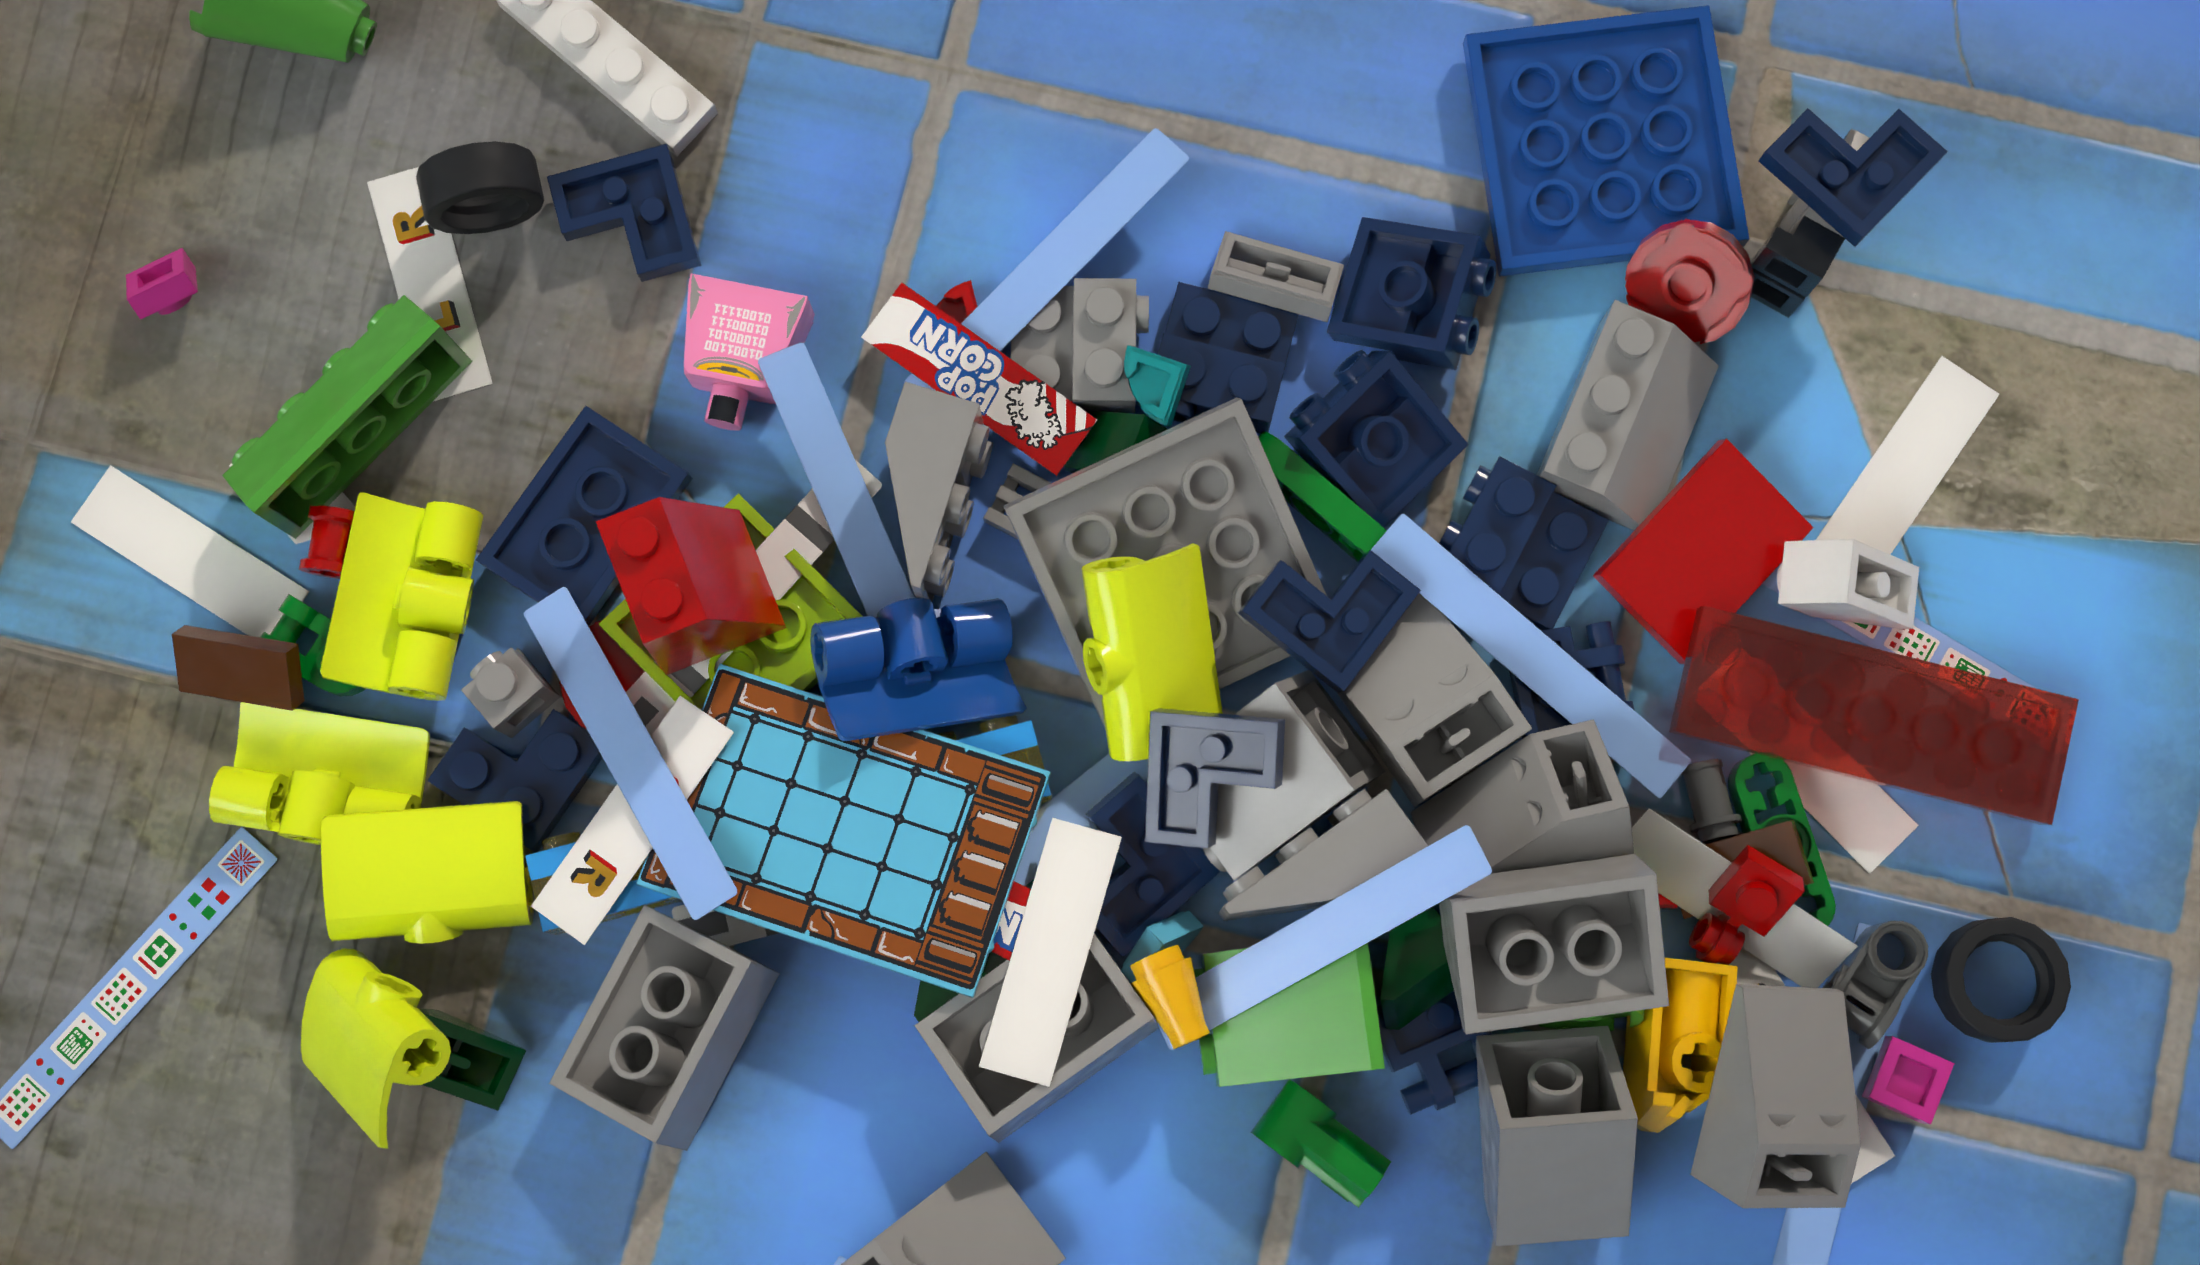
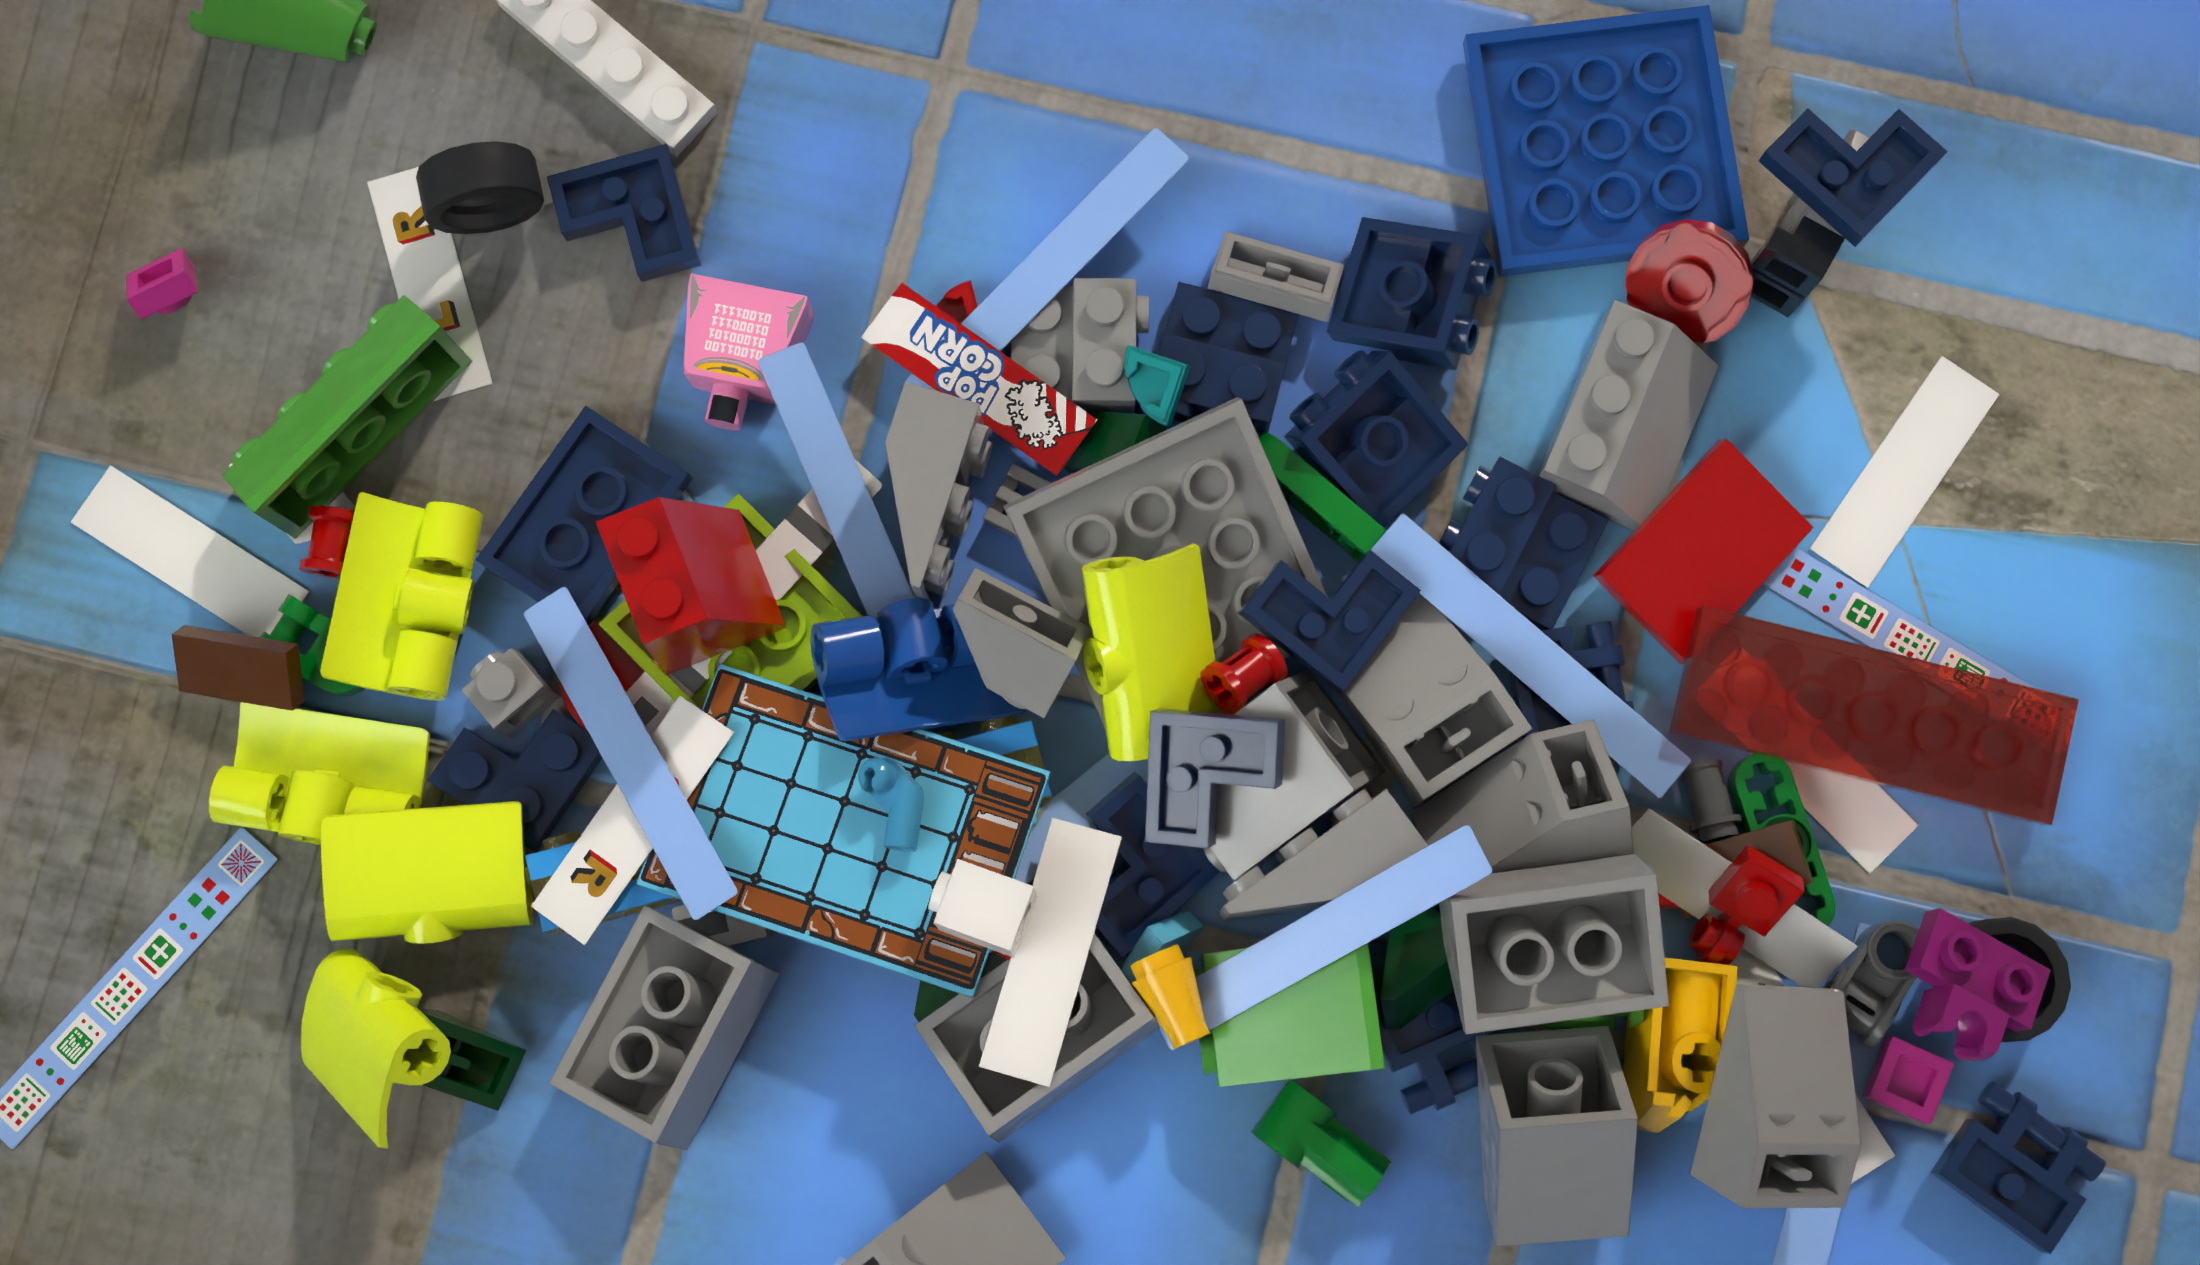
white slope [1777,539,1919,629] -> none
none -> dark azure arm [858,757,924,852]
none -> white brick [928,859,1037,958]
none -> light grey slope [953,568,1091,718]
none -> red bush [1200,633,1288,715]
none -> magenta plate [1905,908,2051,1061]
none -> dark blue plate [1930,1081,2106,1254]

